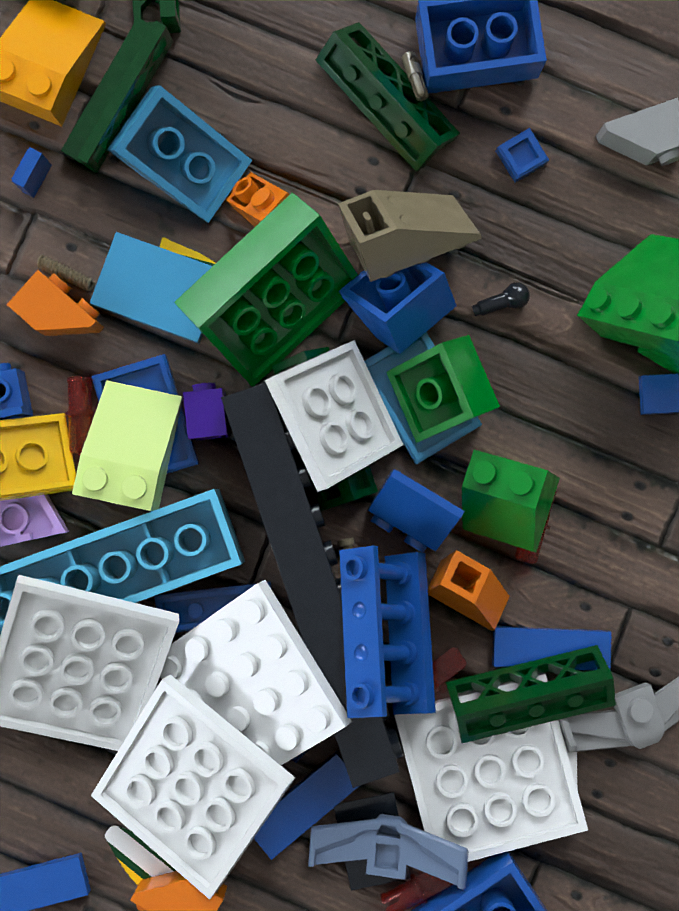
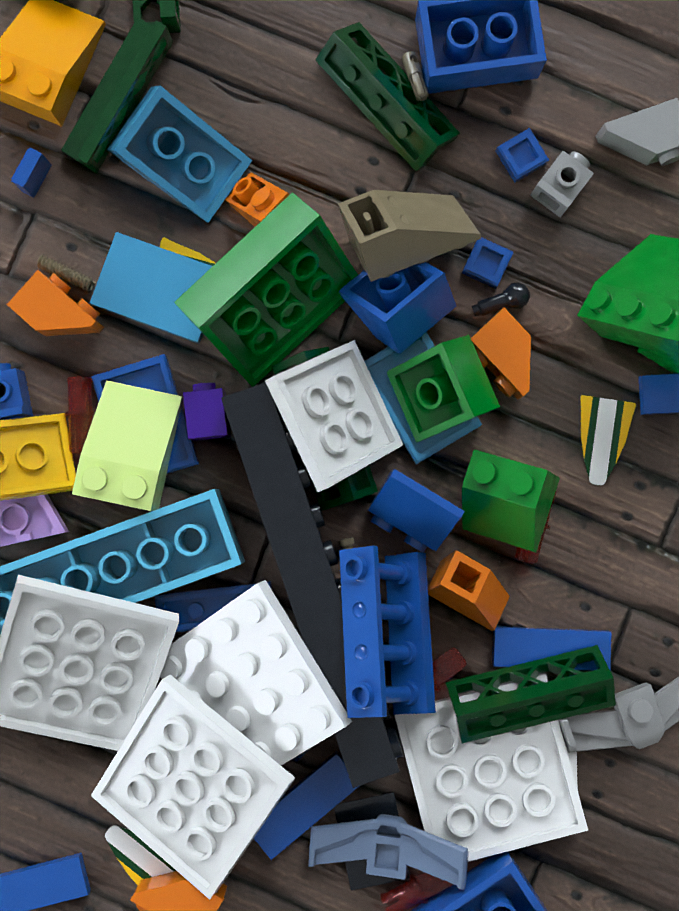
none -> blue tile [462,237,513,289]
none -> orange slope [471,307,531,400]
none -> light grey brick [530,151,594,218]
none -> sticker [580,395,636,485]

